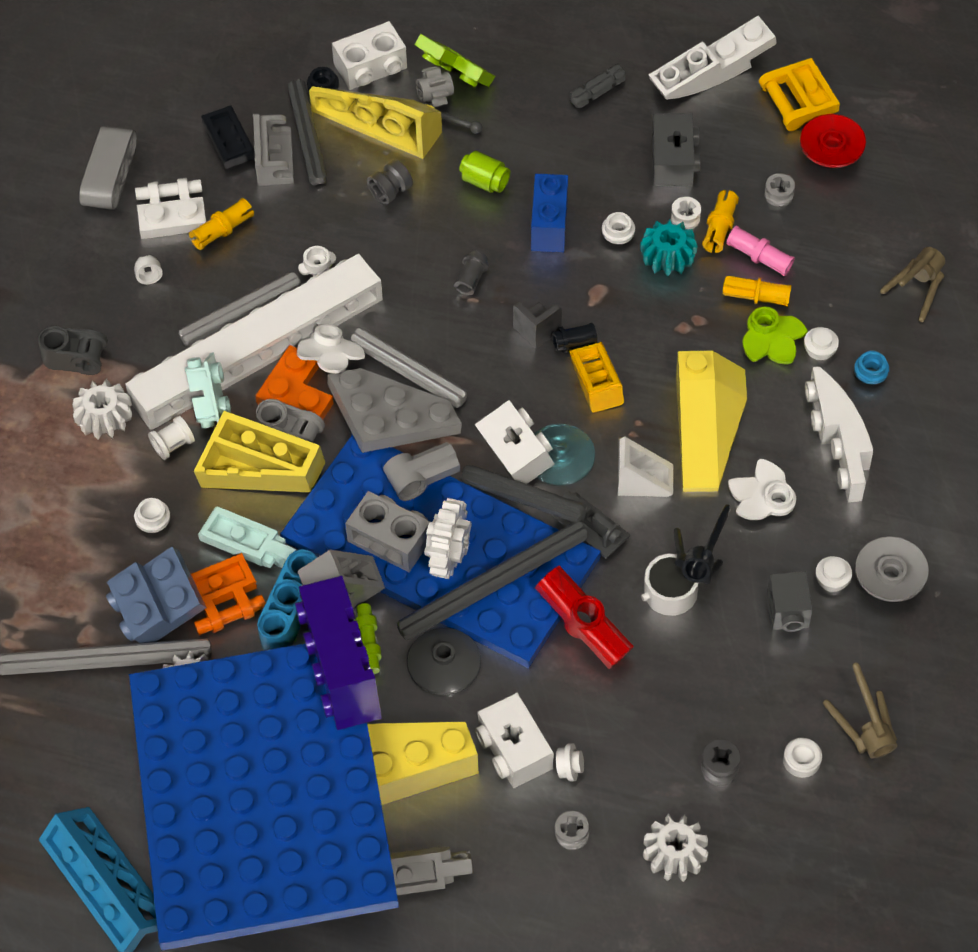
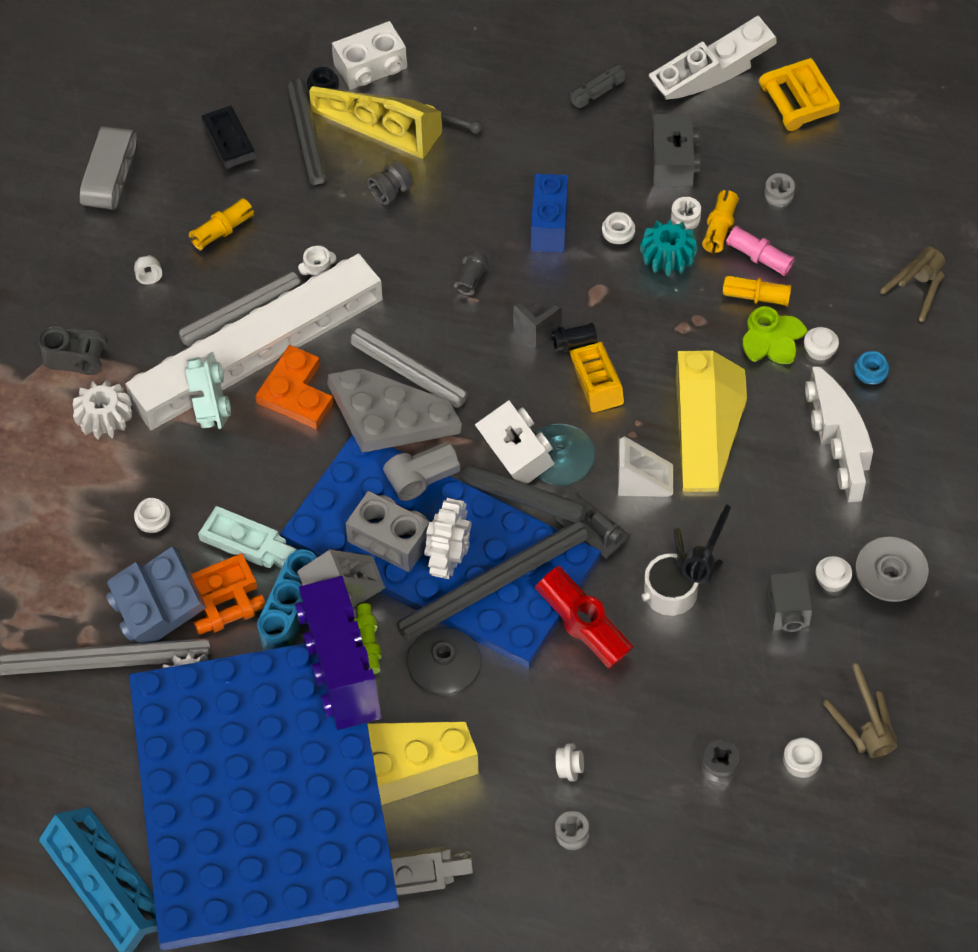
white plate [135,178,206,239] -> none
white bush [148,416,195,460] -> none
light yellow wedge [194,411,326,493] -> none
light grey hinge [253,114,294,186] -> none
light grey piece [256,399,325,443] -> none
white plate [297,324,365,374] -> none
lime plate [414,34,495,87] -> none
light grey gear [416,66,454,108] -> none
lime brick [459,150,511,193] -> none
white brick [475,693,554,789] -> none
white gear [643,814,708,882] -> none
white plate [728,459,796,520] -> none
red dish [800,114,866,168] -> none

